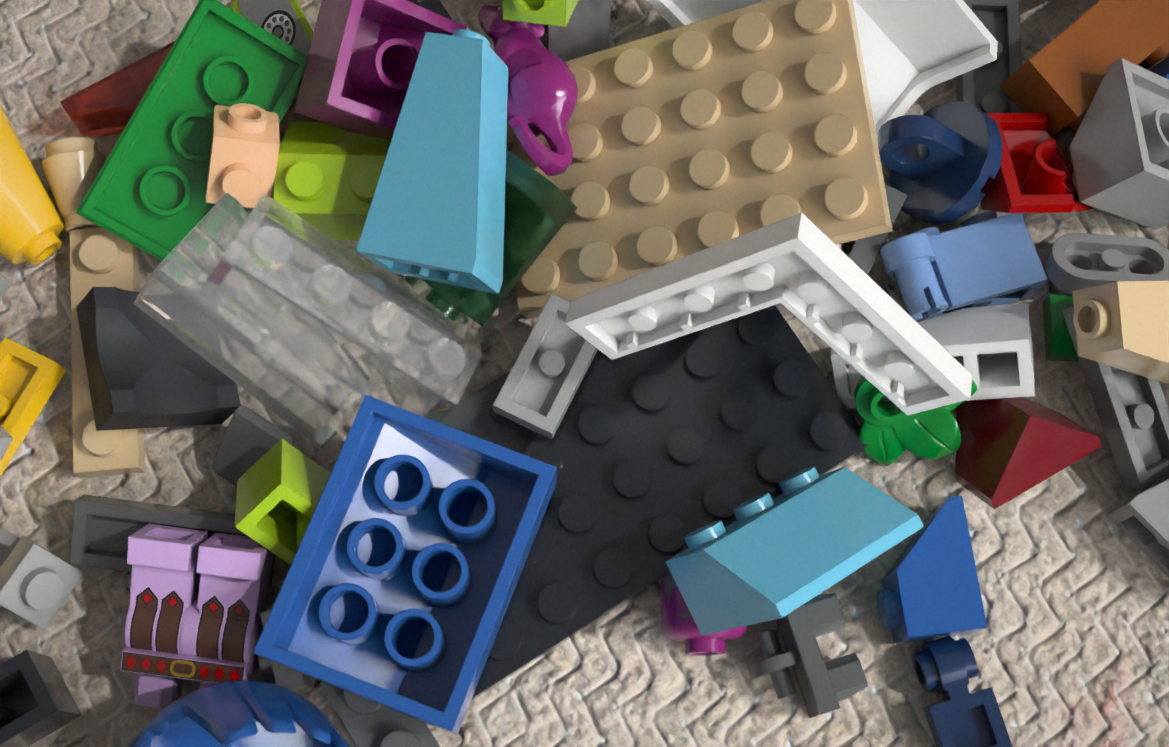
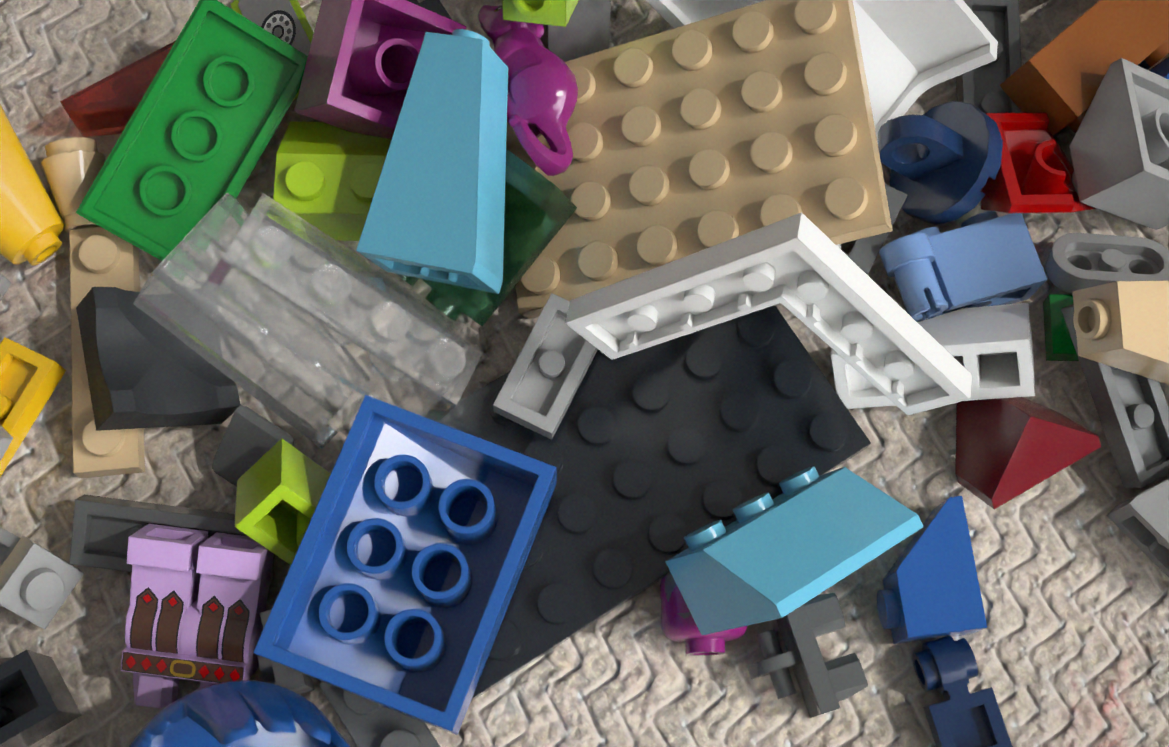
light nougat bracket [205,103,280,210] -> none
green plate [854,375,977,466] -> none

